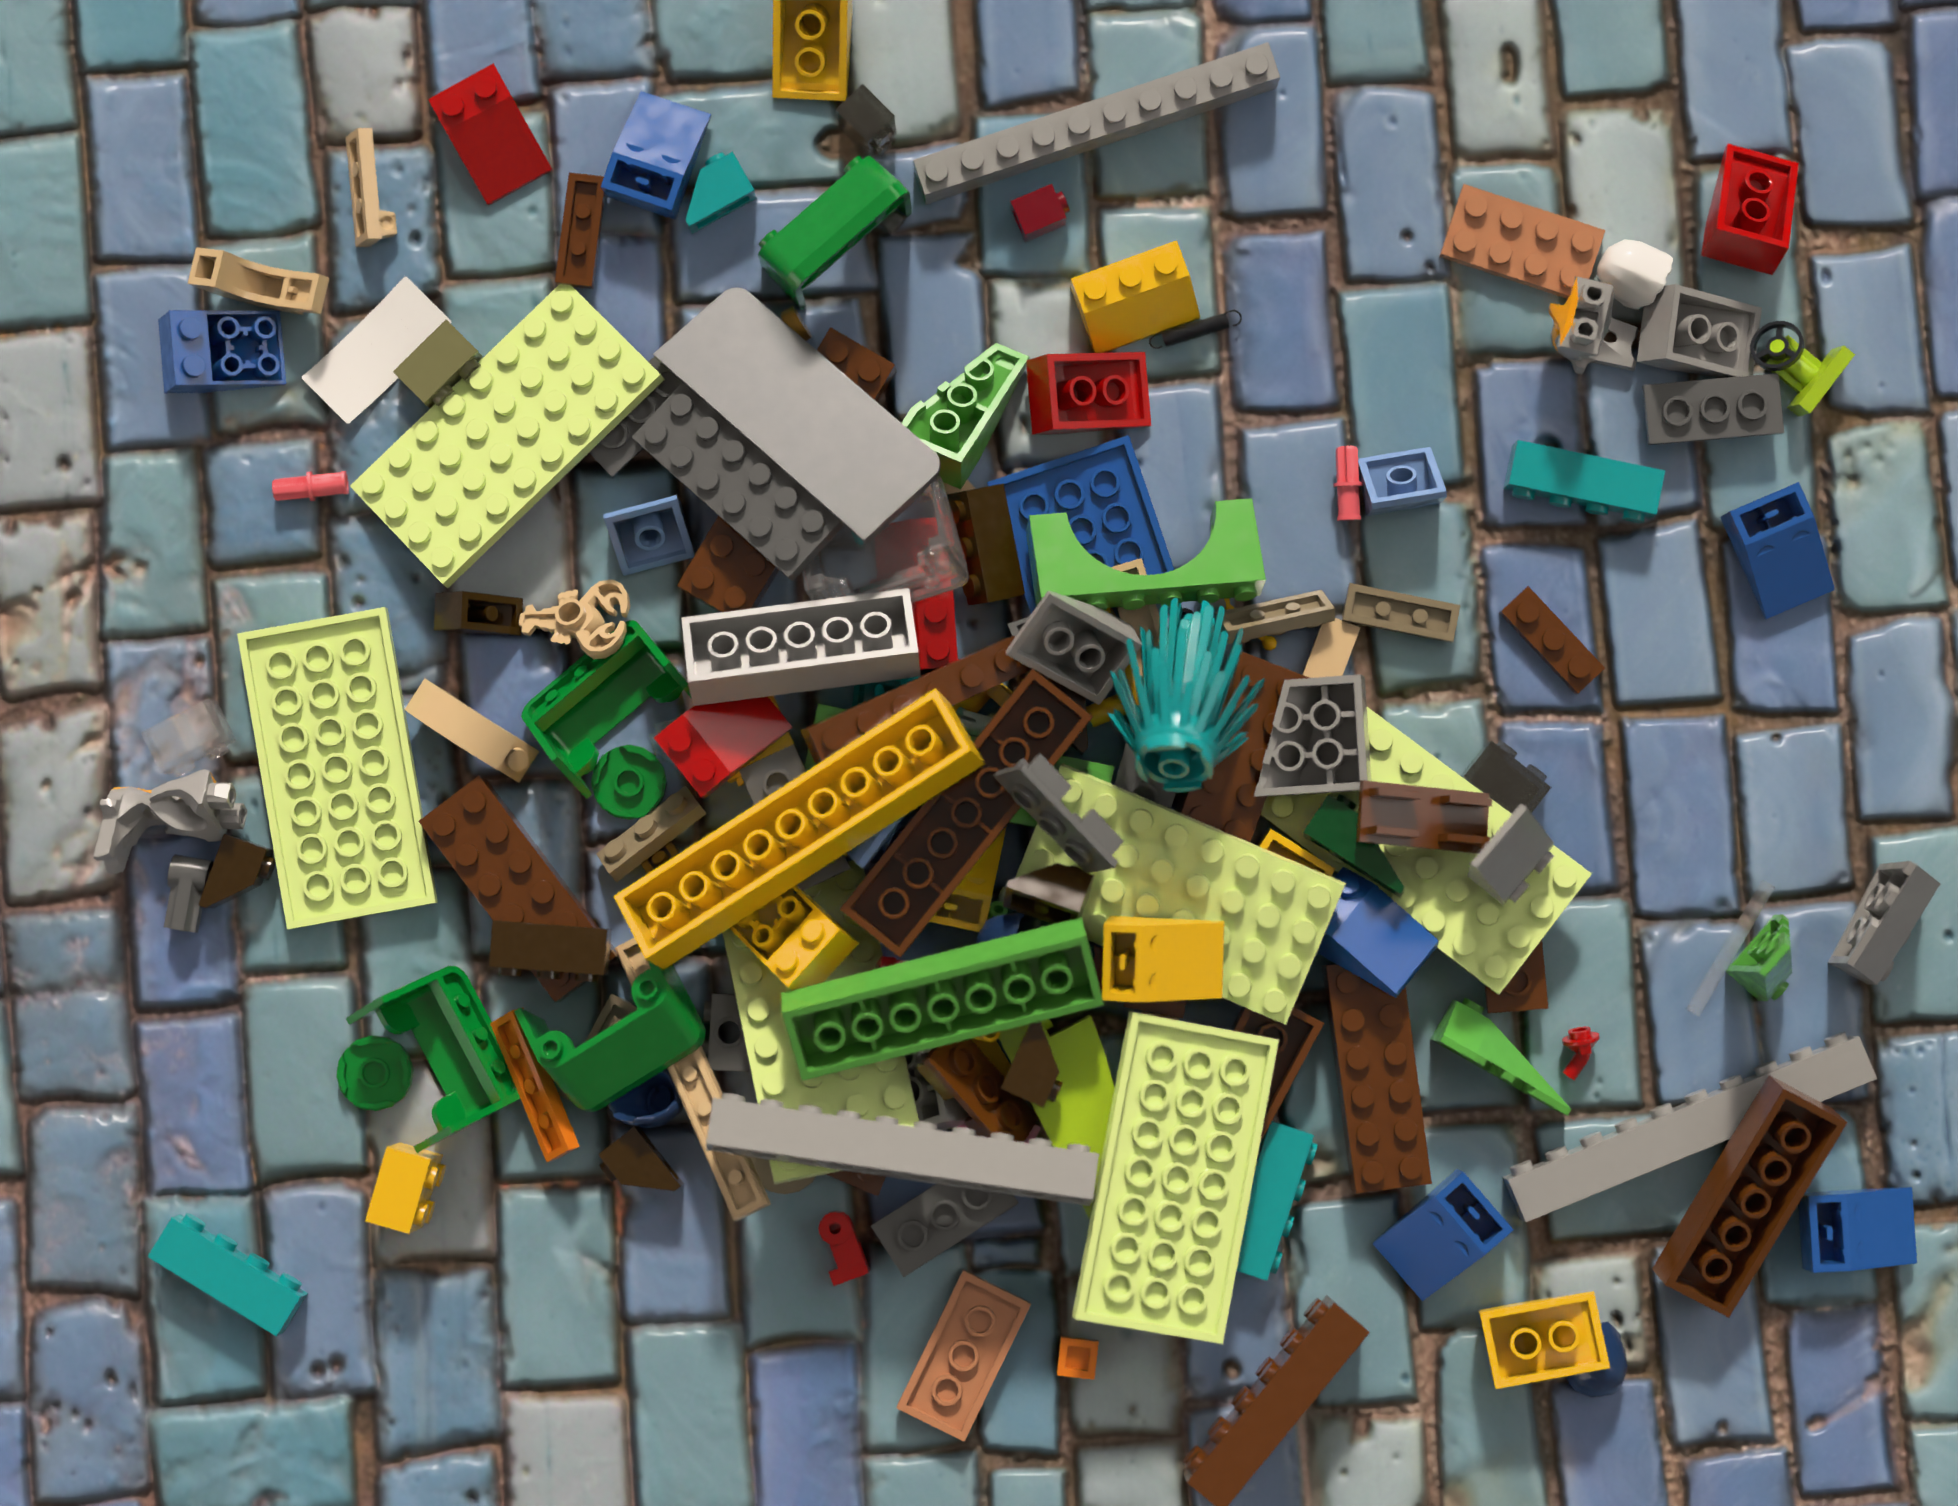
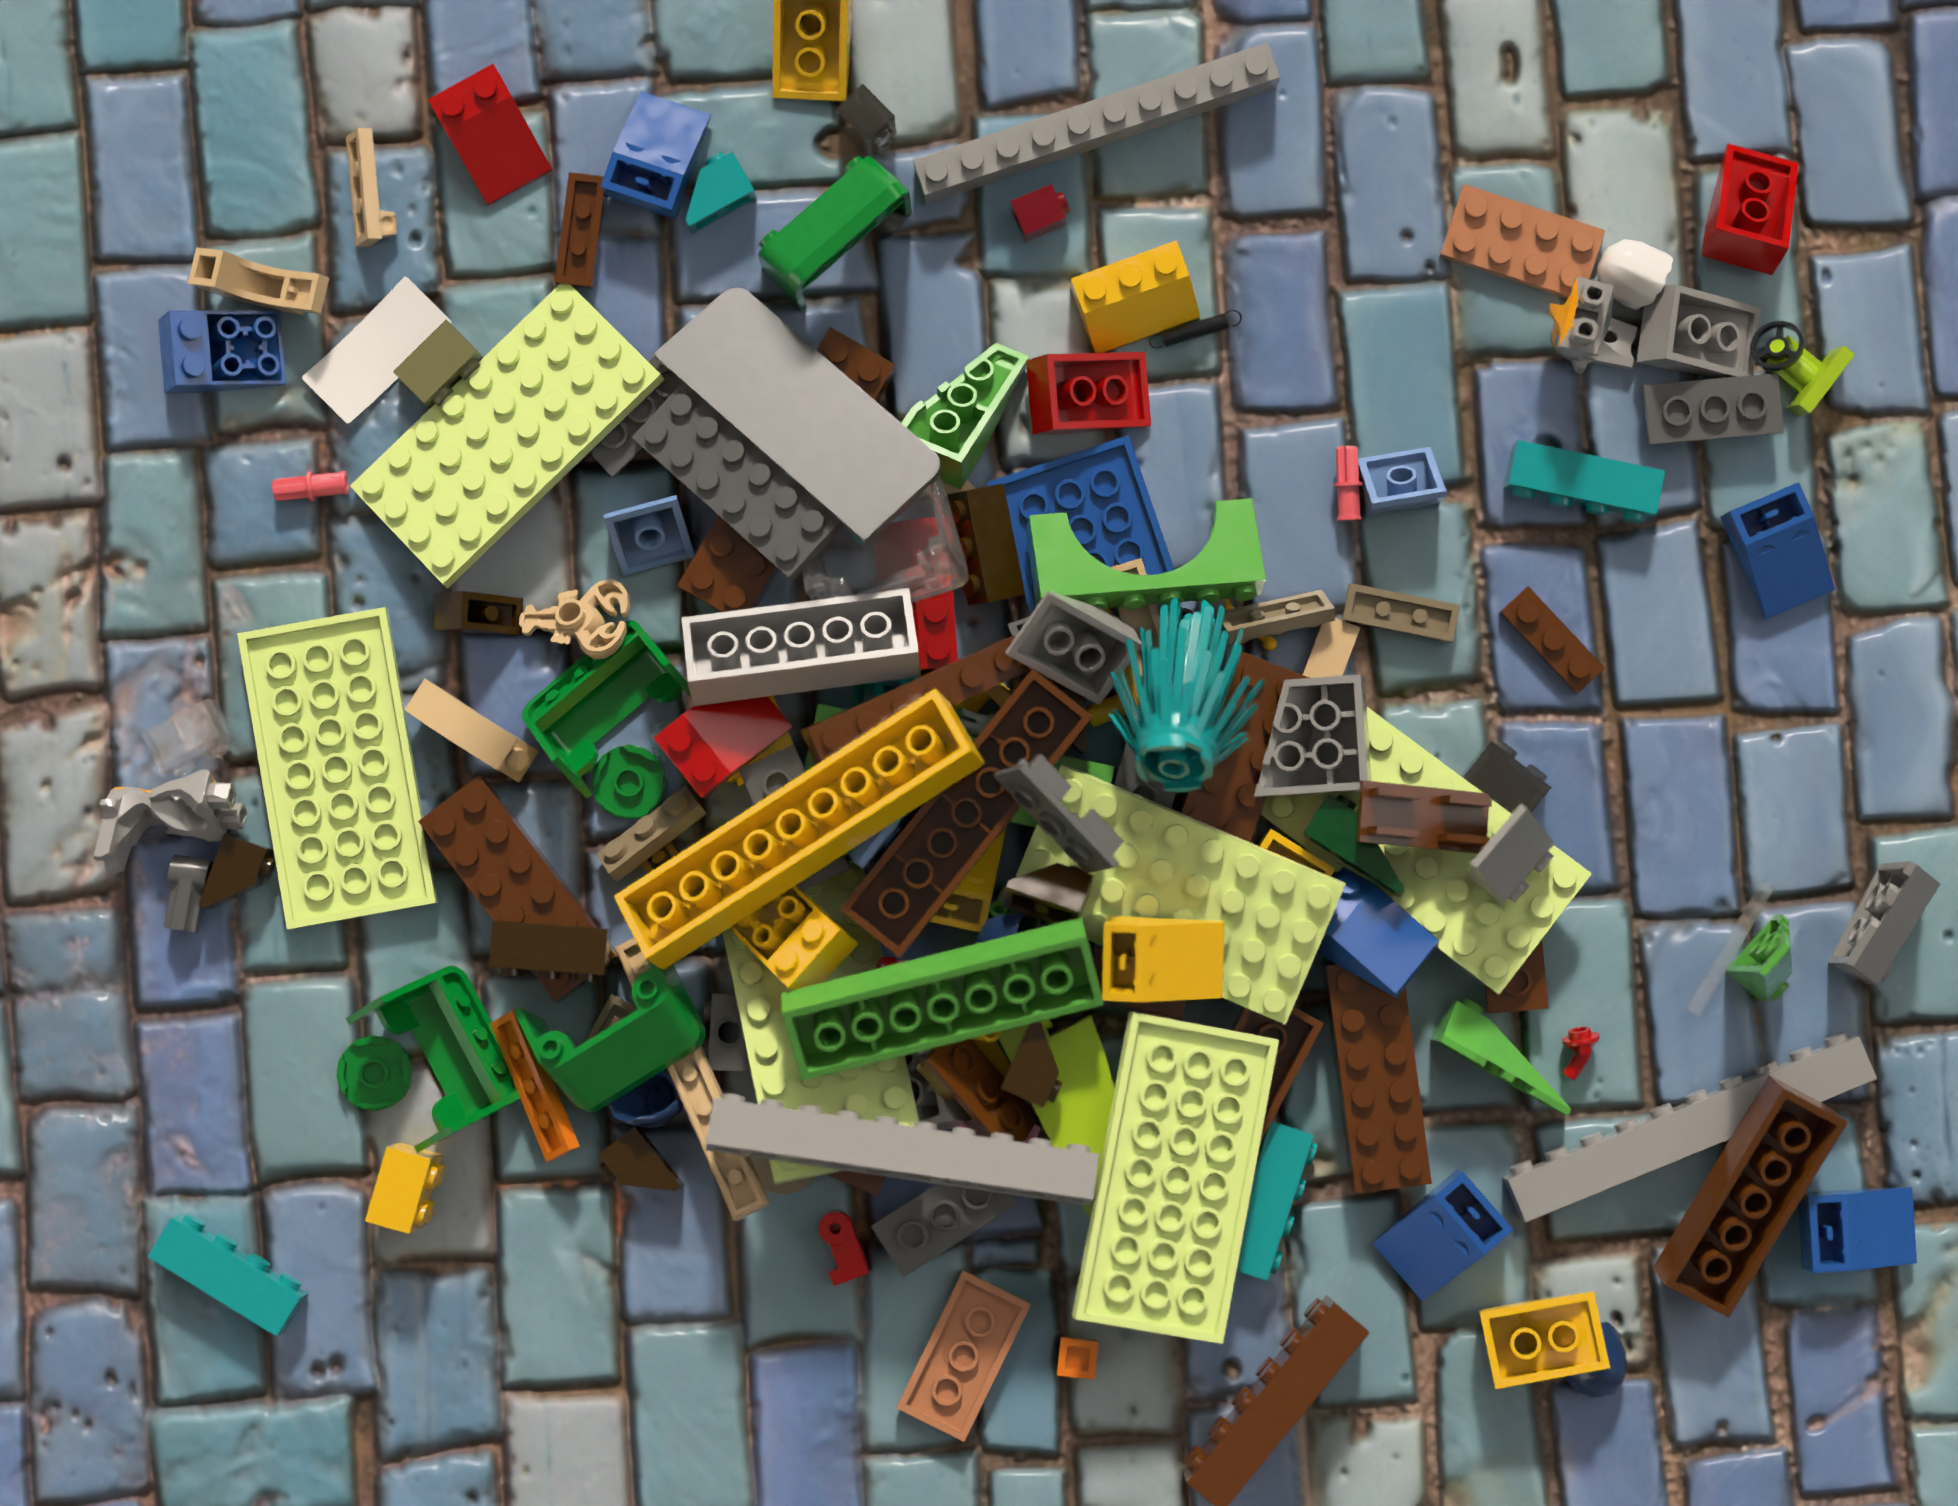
pearl gold tile [781,306,812,341] -> none

